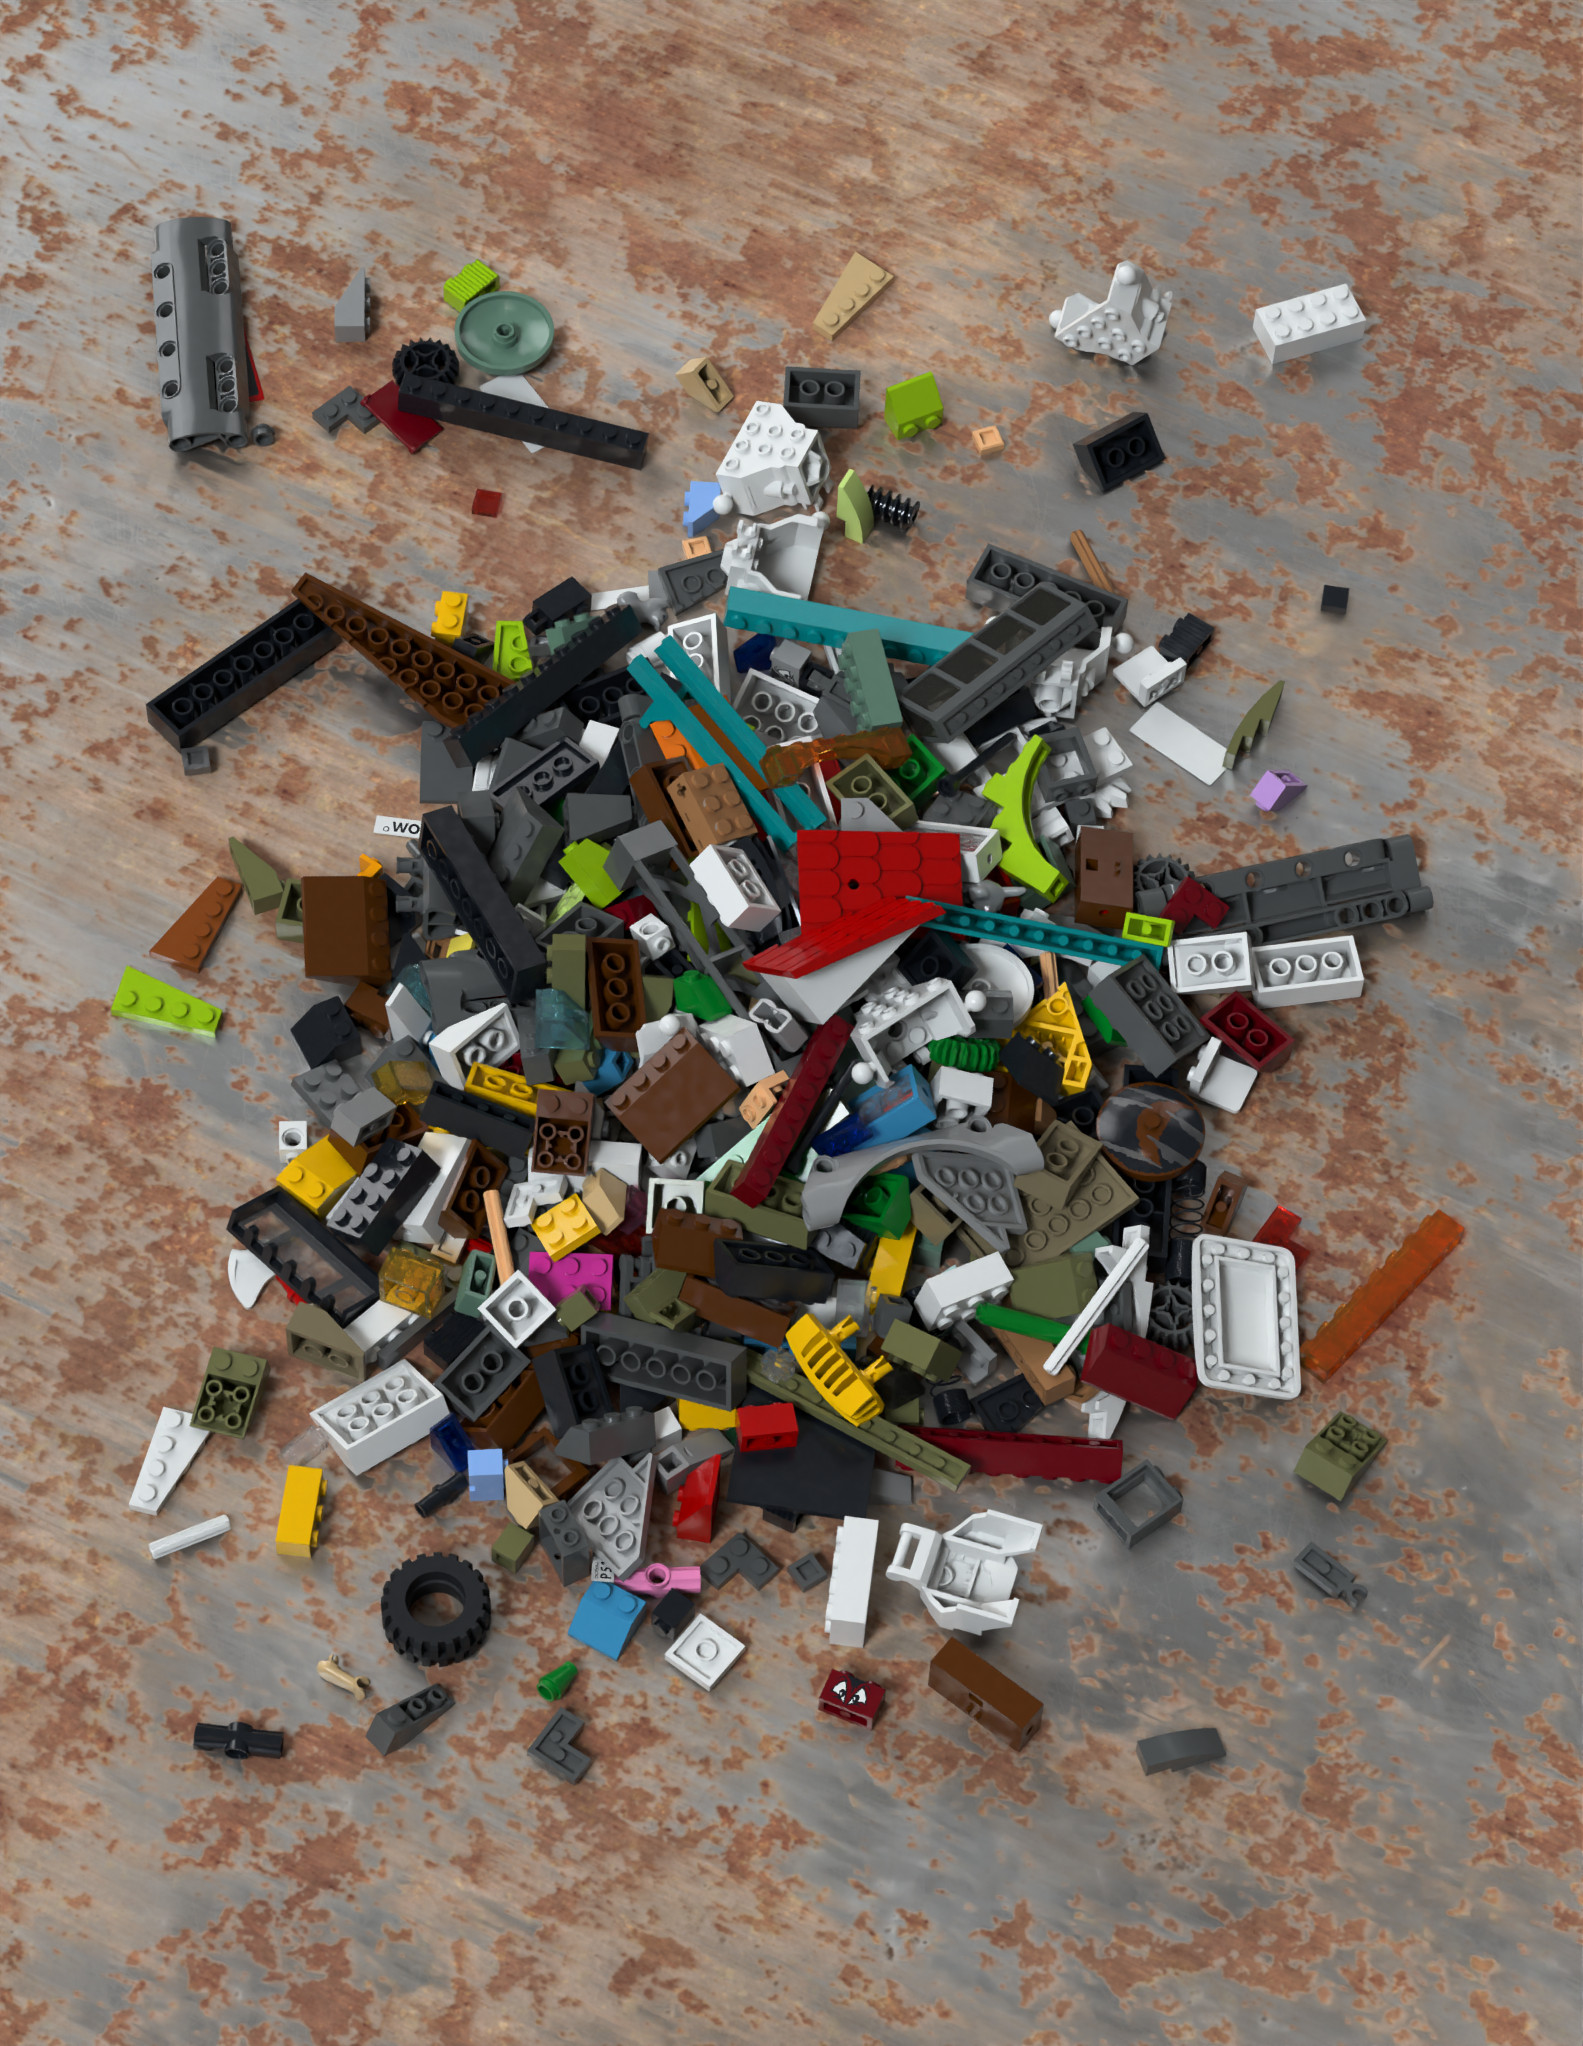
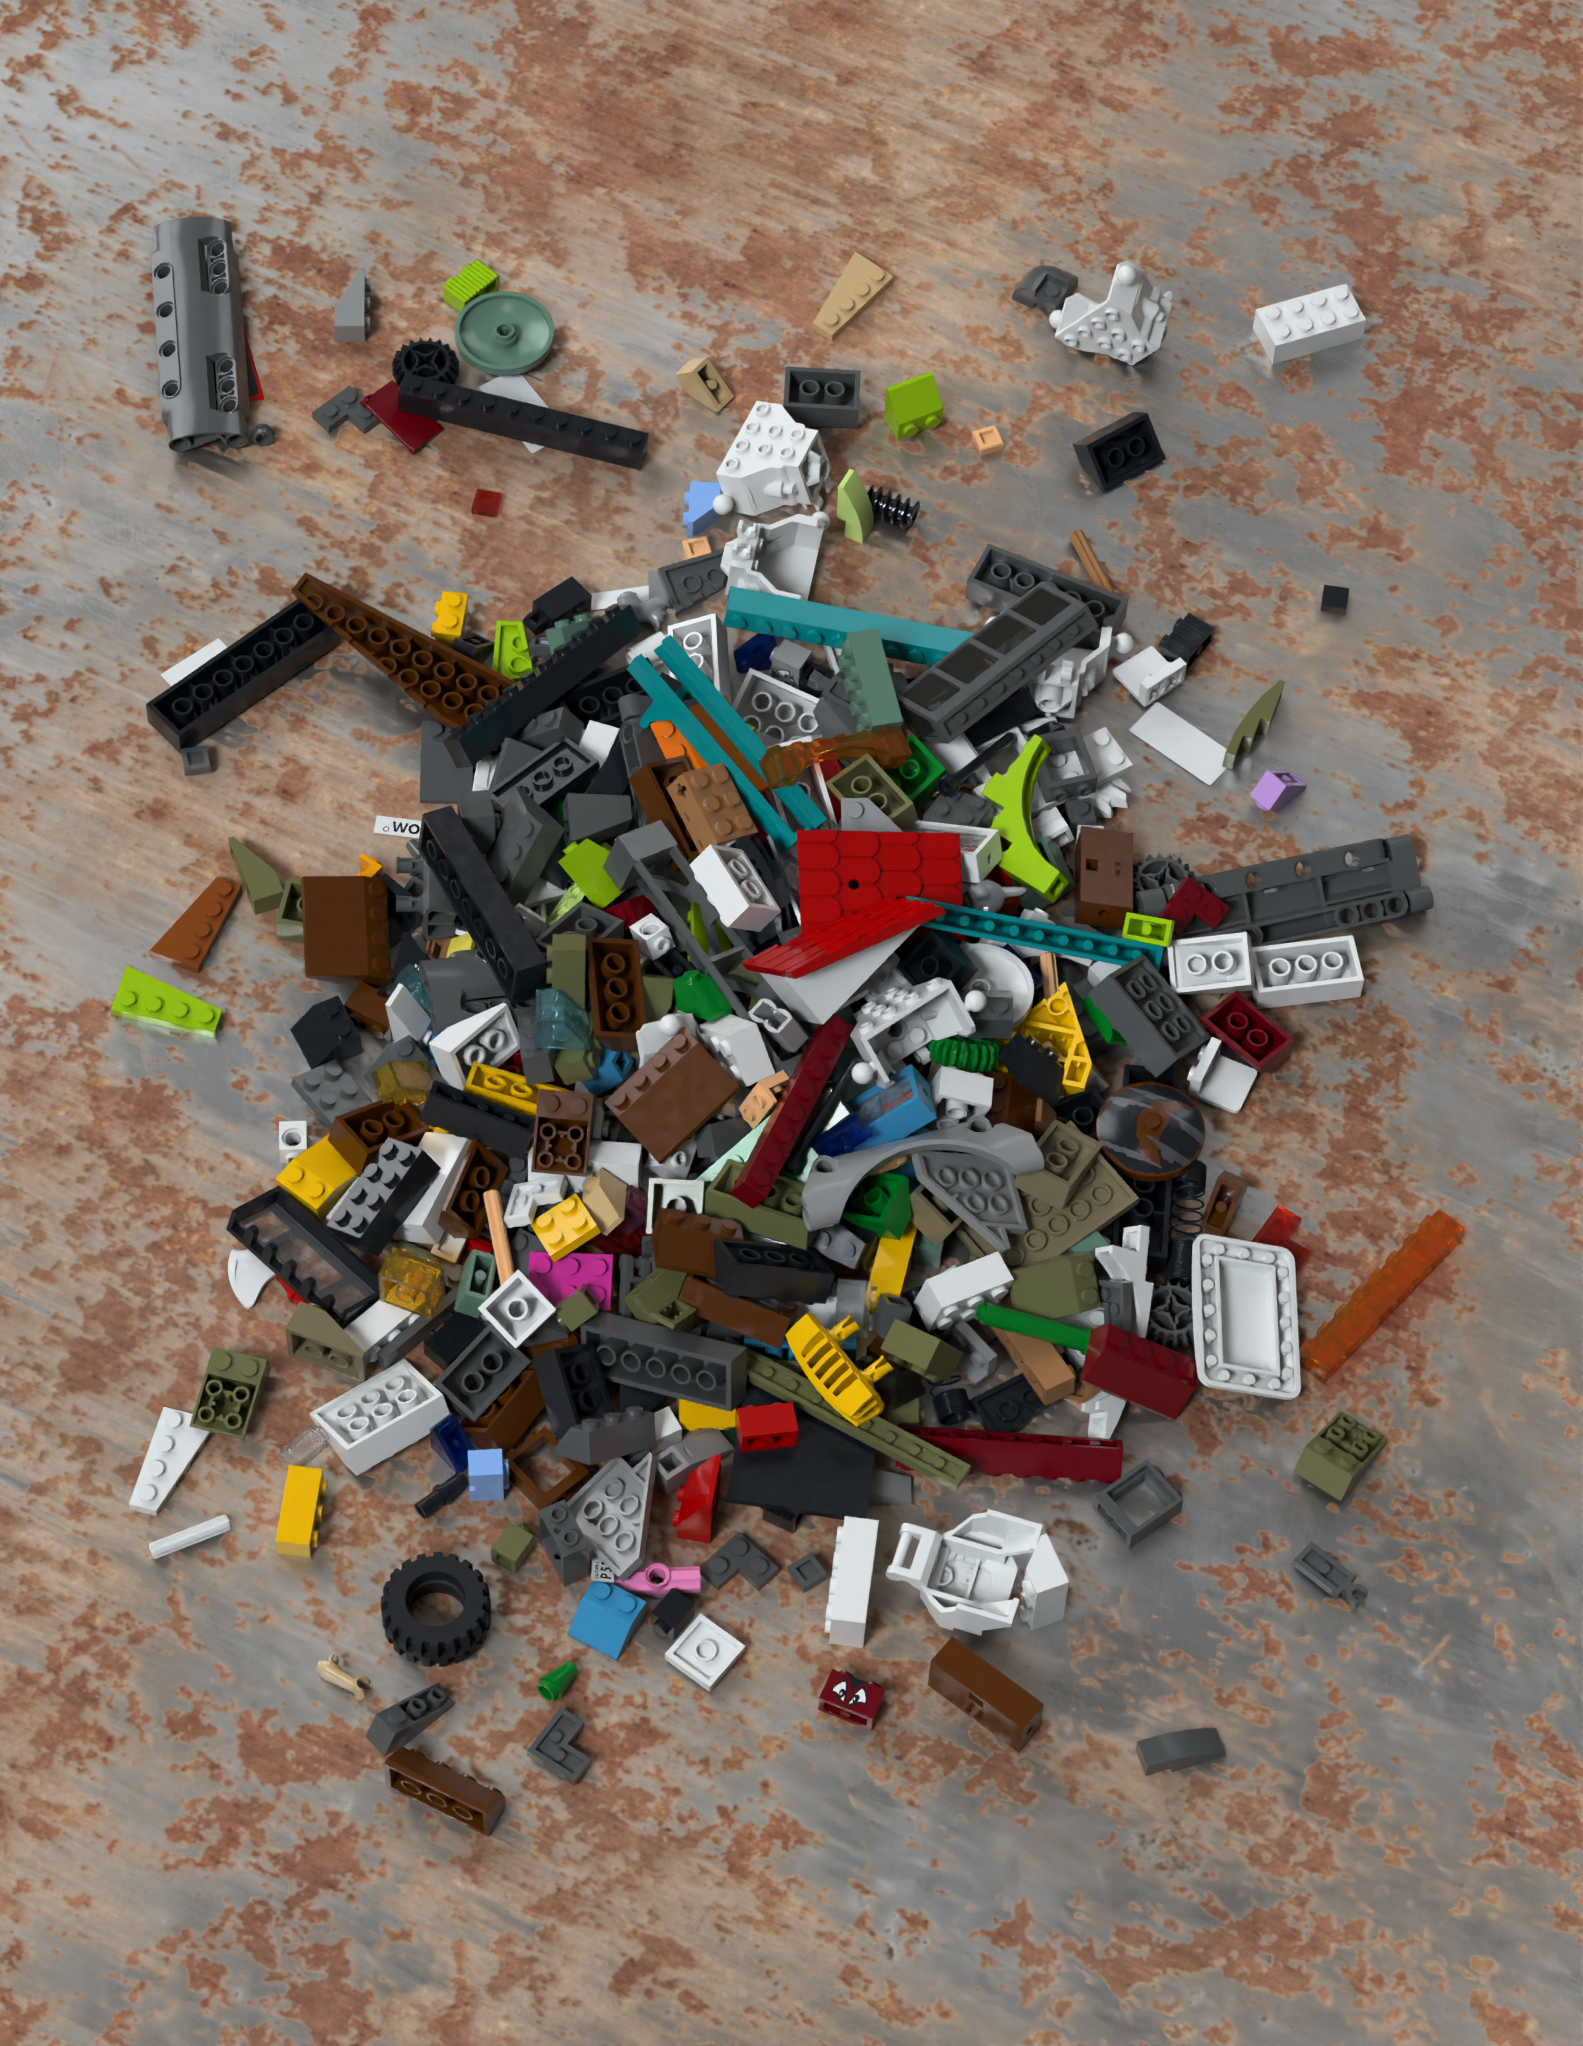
black piece [193,1722,284,1760] -> none
light grey brick [330,1086,397,1147] -> none
tan slope [504,1461,559,1529] -> none
clear gear [761,1346,795,1384] -> none
white axle [1043,1238,1149,1376] -> none
none -> white sticker [161,638,227,686]
none -> reddish brown slope [384,1747,506,1837]
none -> dark grey brick [1012,265,1078,311]
none -> white slope [1018,1533,1069,1630]

